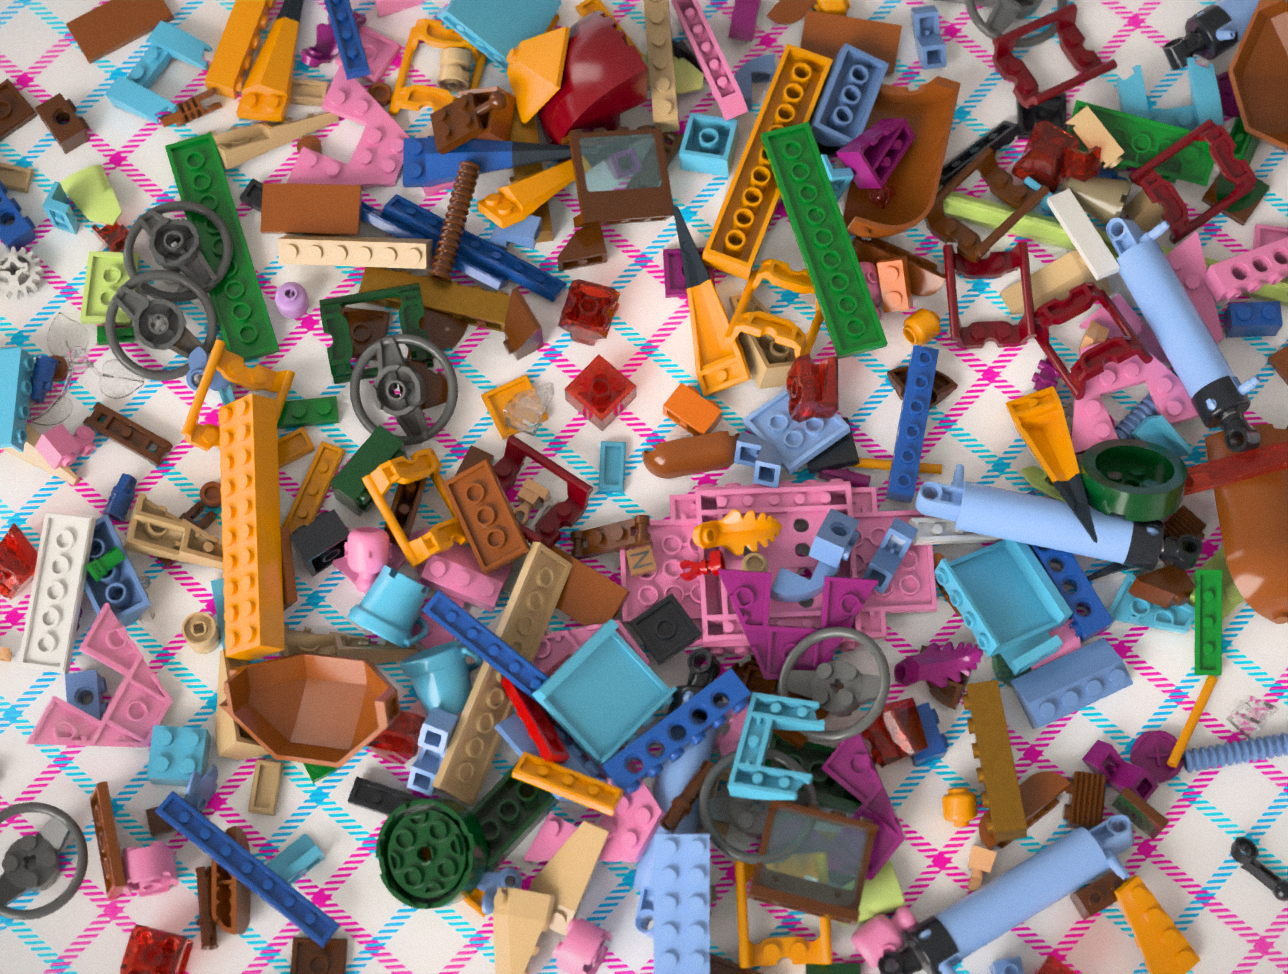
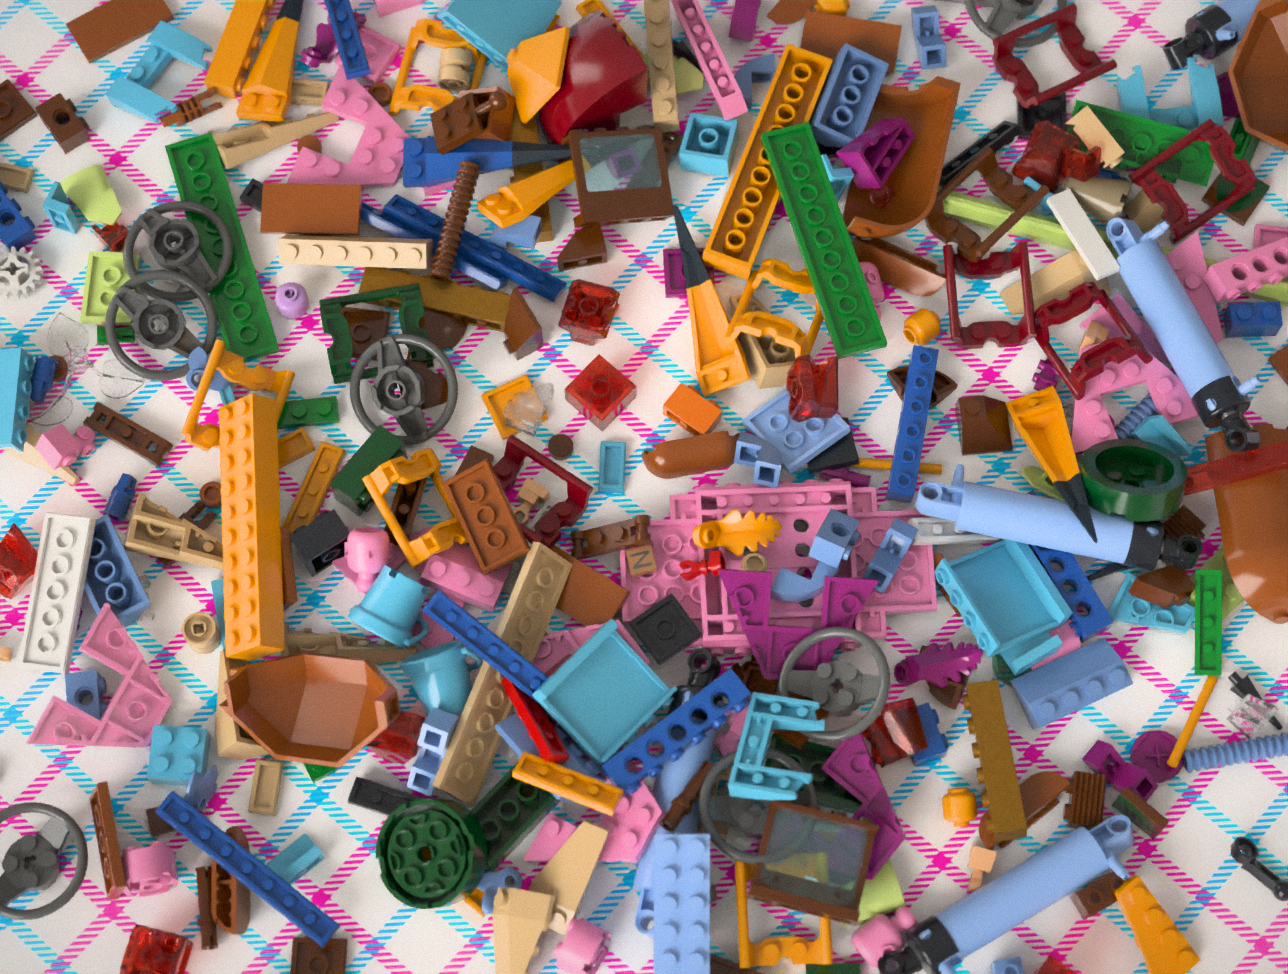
green pin [85,546,126,583] -> none
brick [877,256,913,313] -> none
none -> reddish brown tile [548,434,574,461]
none -> reddish brown slope [955,395,1013,456]
none -> black piece [1227,671,1282,730]

